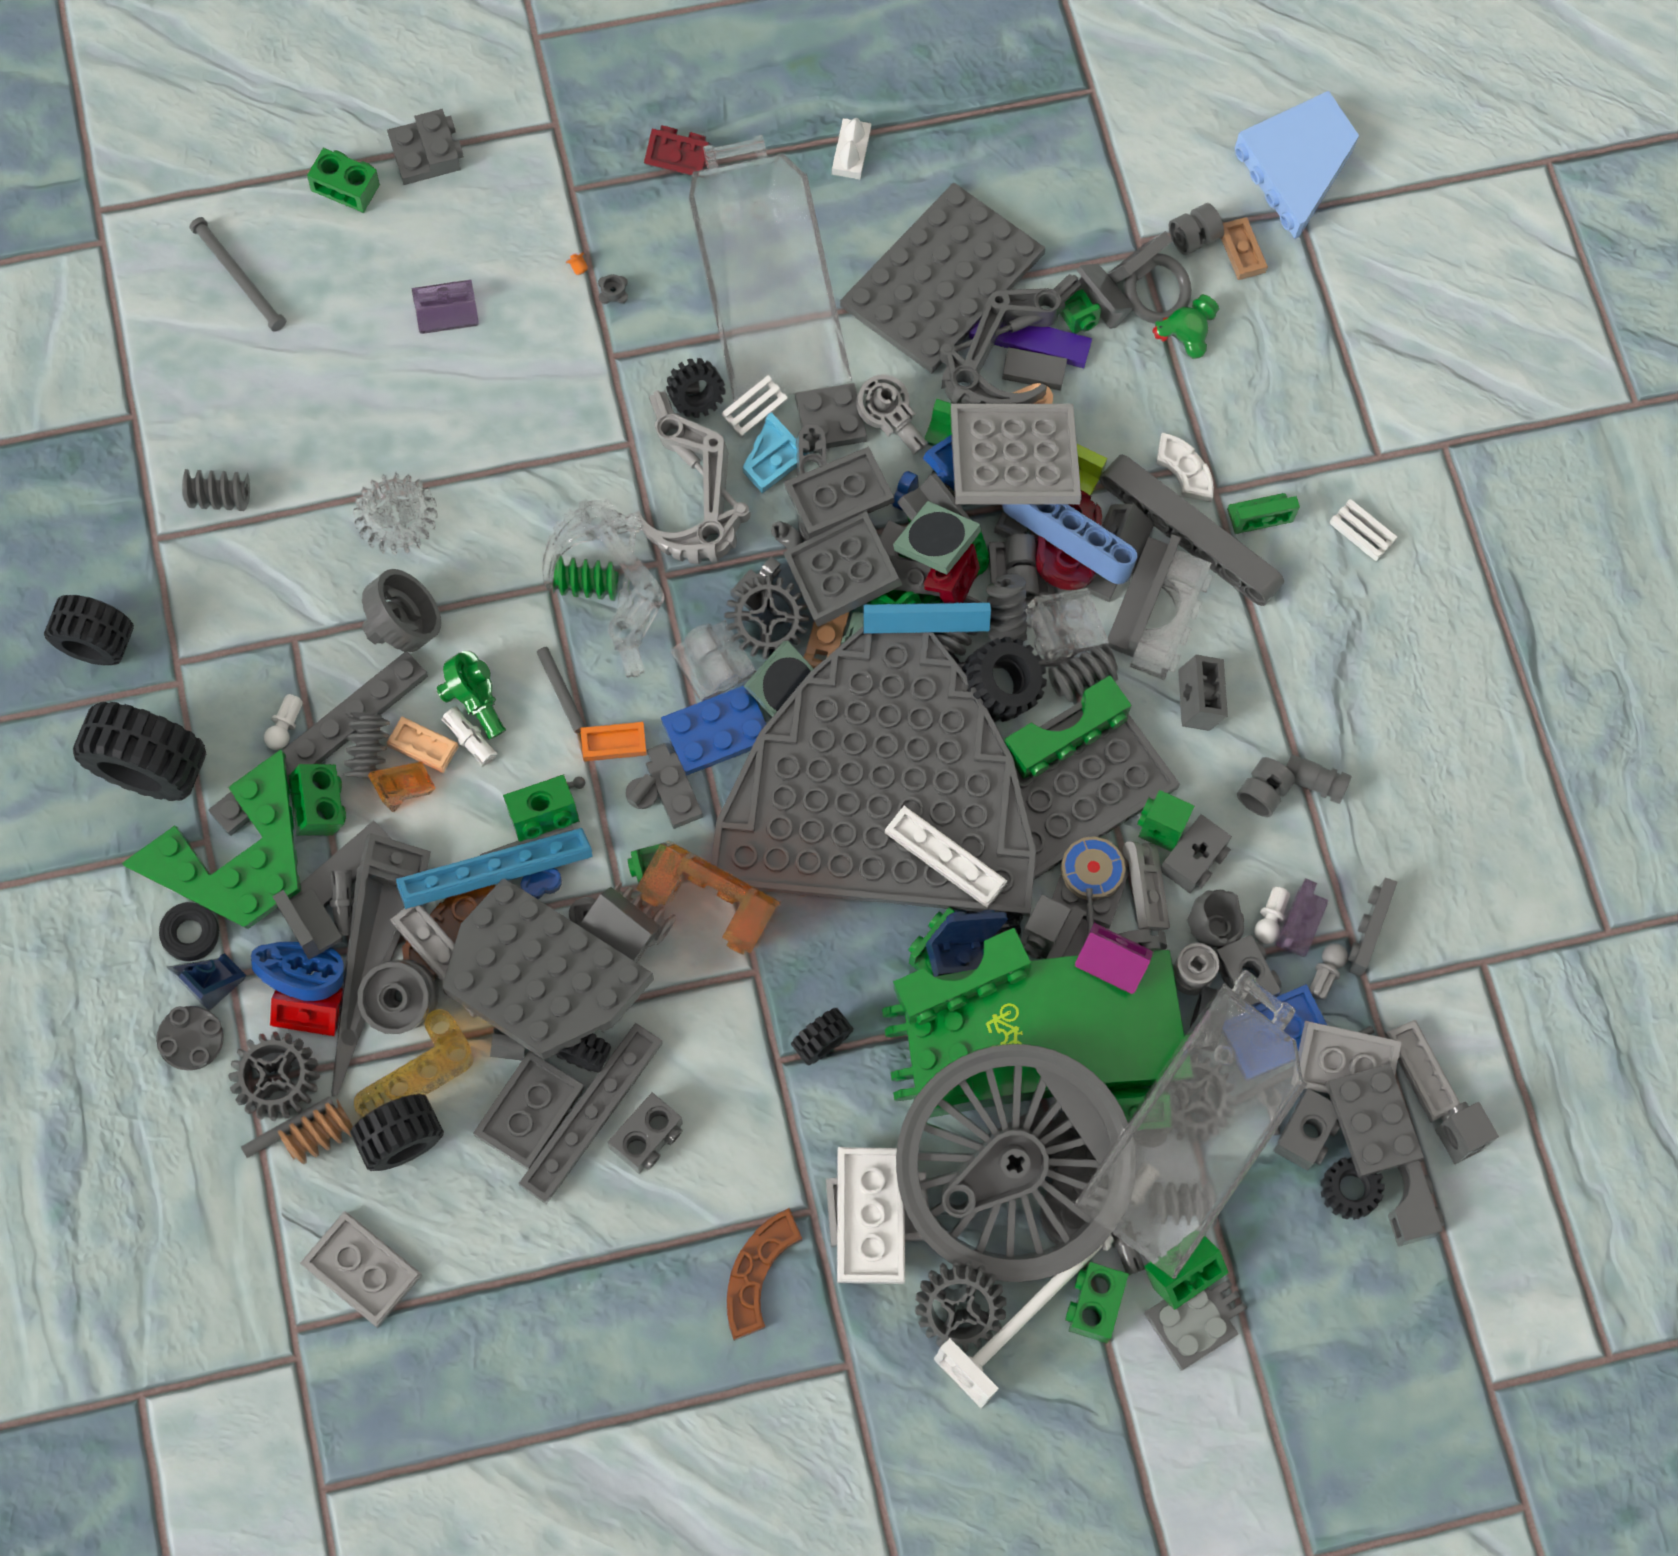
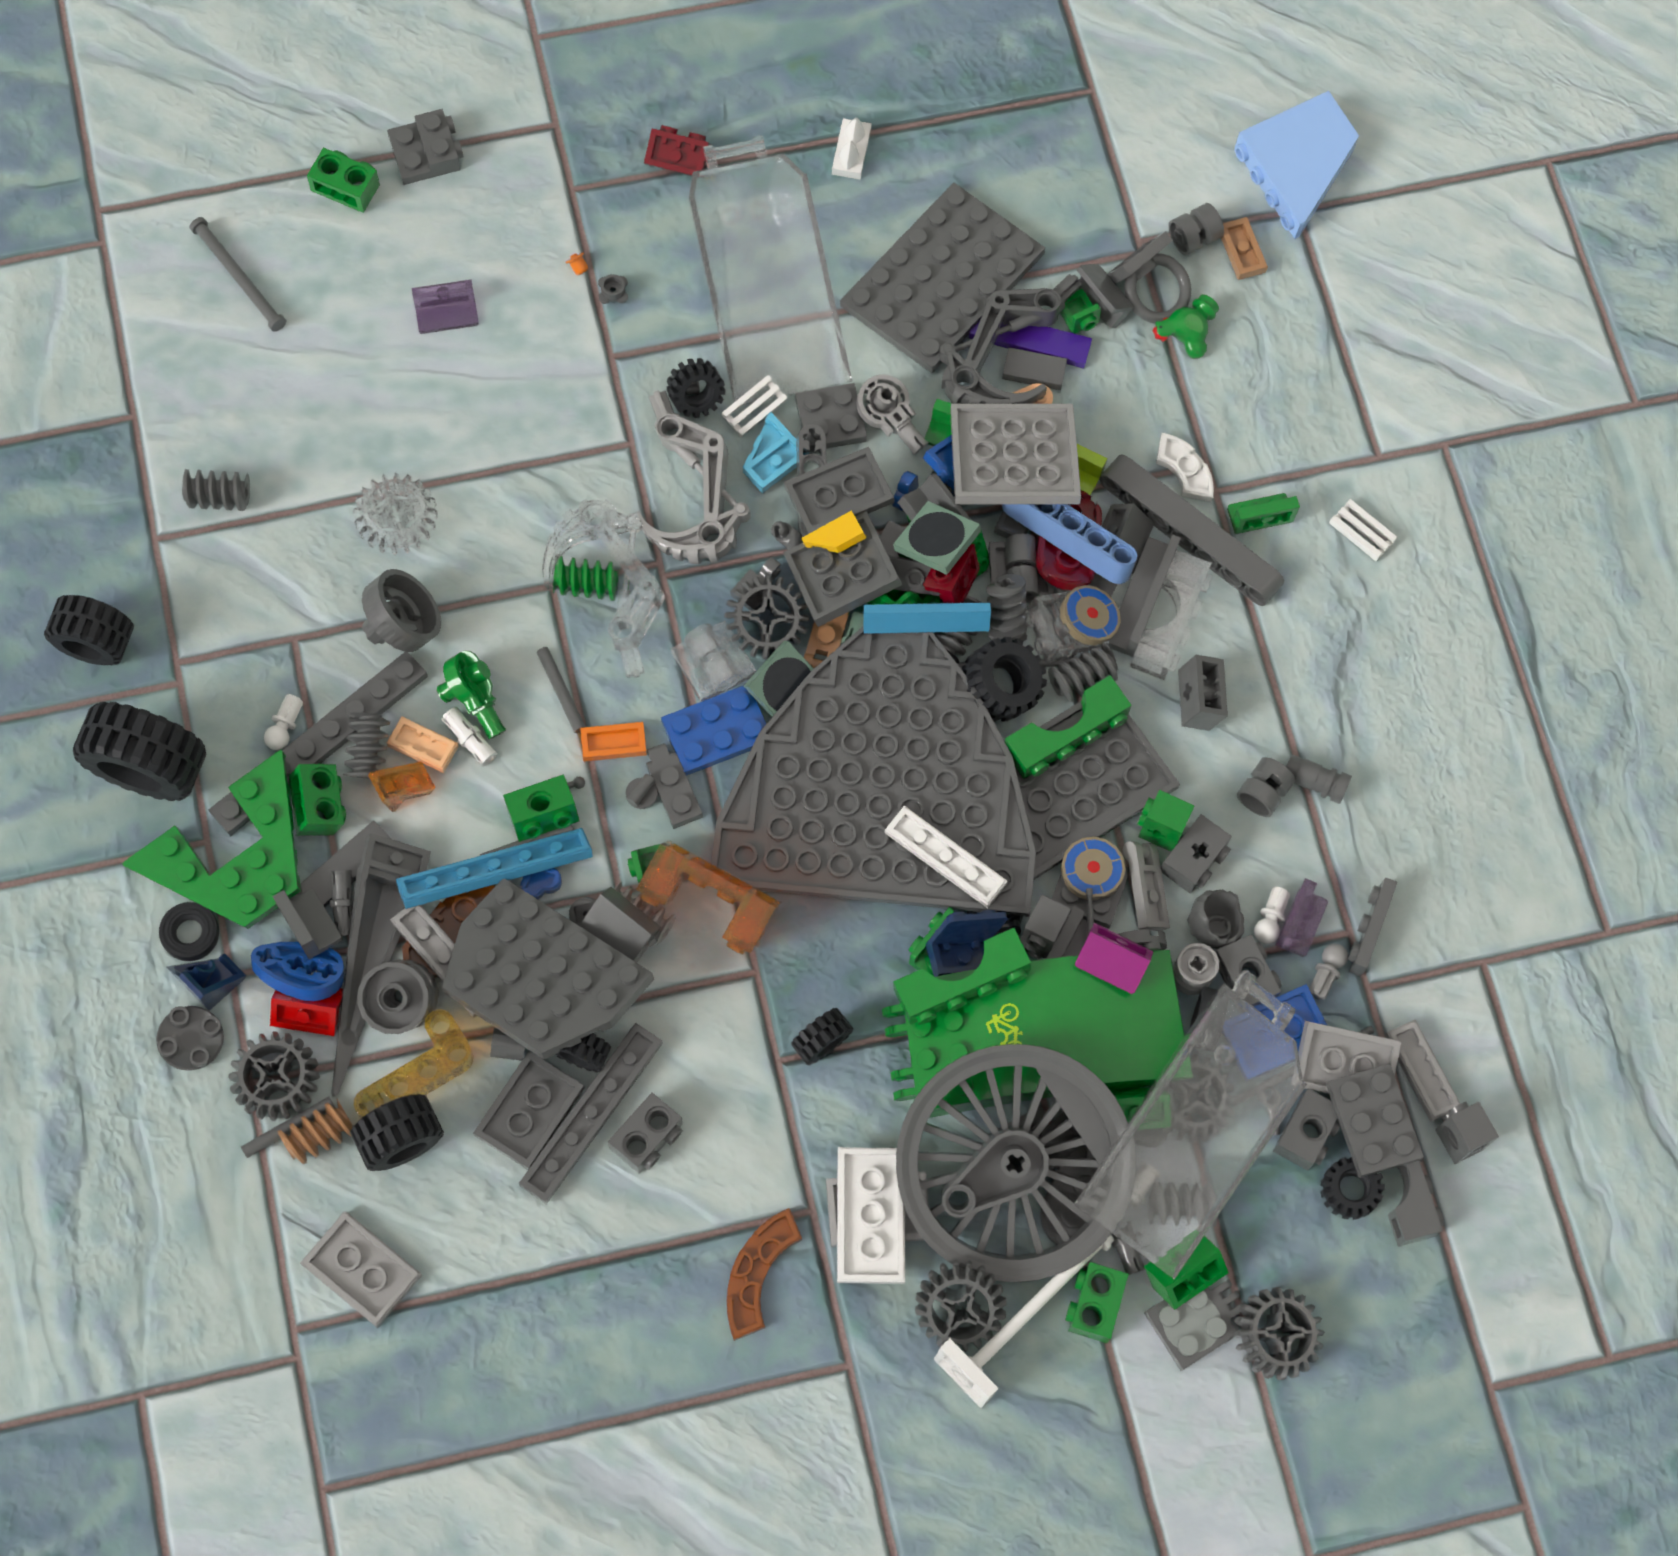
none -> yellow tile [801,510,866,553]
none -> tile [1060,585,1121,646]
none -> dark grey gear [1233,1287,1325,1380]

